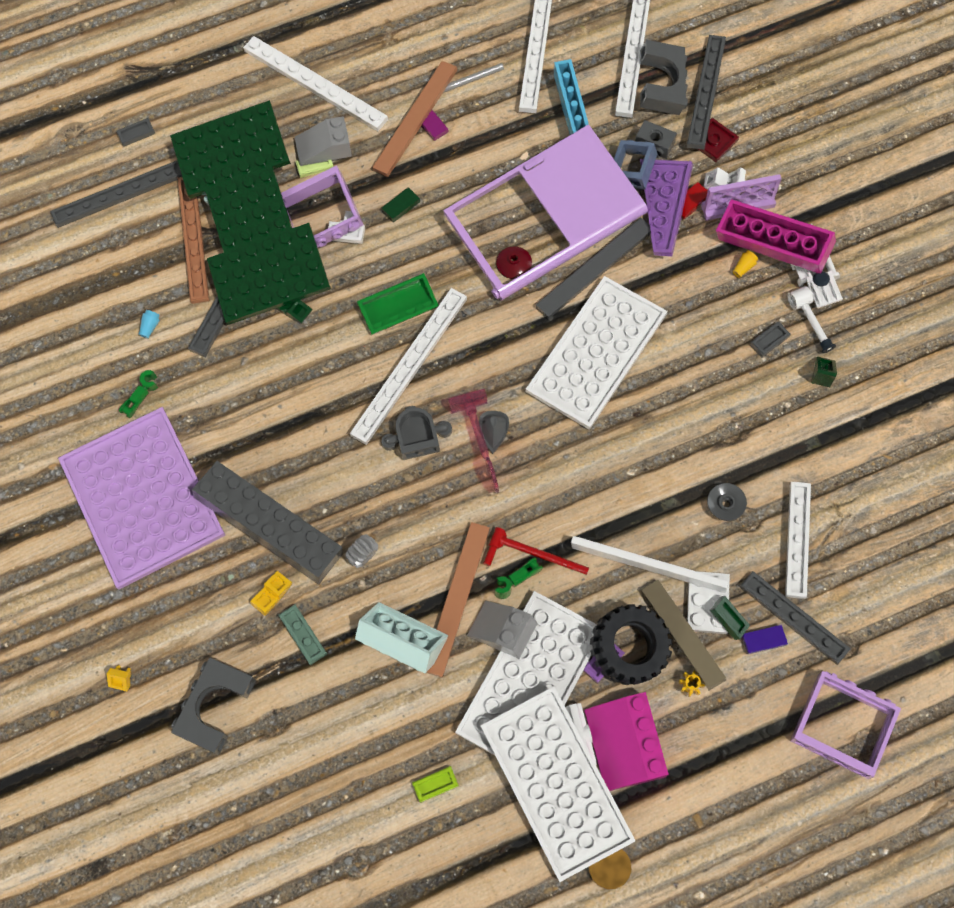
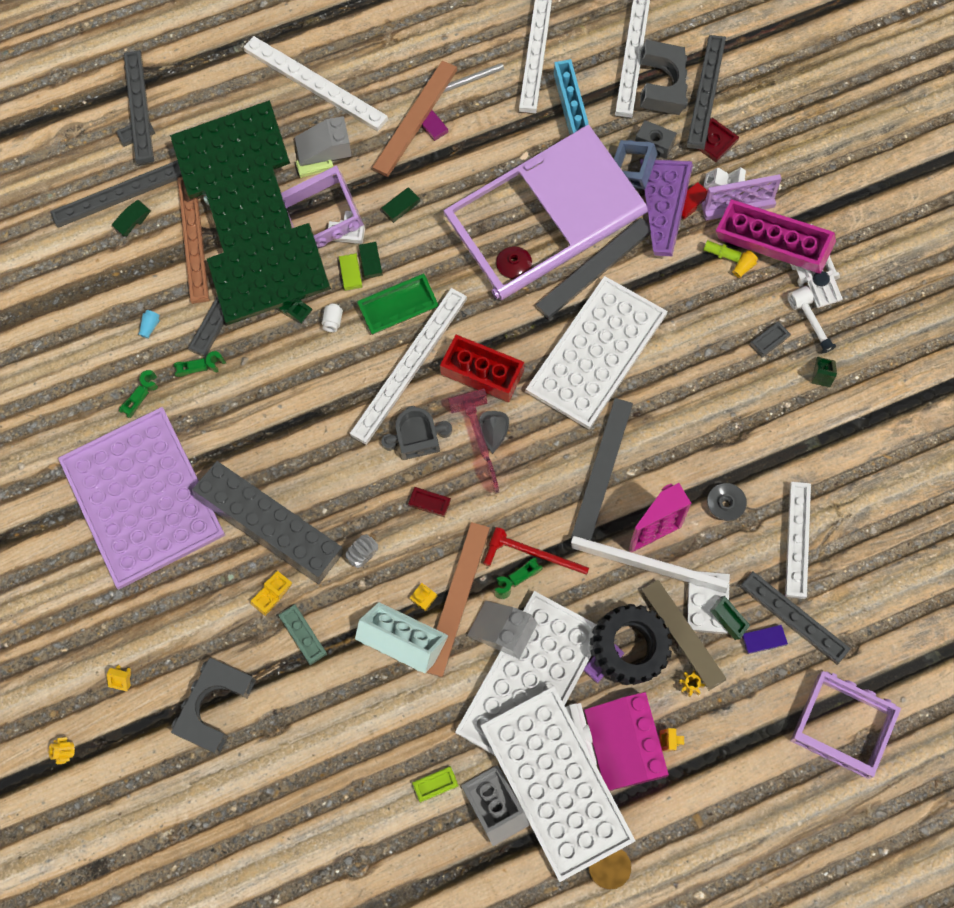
none -> yellow gear [48,737,75,764]
none -> dark green slope [112,200,151,237]
none -> dark grey tile [124,50,154,165]
none -> green piece [174,351,227,377]
none -> white brick [322,304,343,332]
none -> lime tile [339,253,363,291]
none -> dark green tile [359,242,383,279]
none -> dark red tile [408,487,451,518]
none -> yellow tile [409,583,438,612]
none -> red brick [440,334,524,402]
none -> light grey slope [461,765,530,846]
none -> dark grey tile [571,398,633,541]
none -> dark pink slope [628,483,691,553]
none -> yellow tile [659,728,684,752]
none -> lime pin [703,240,742,263]

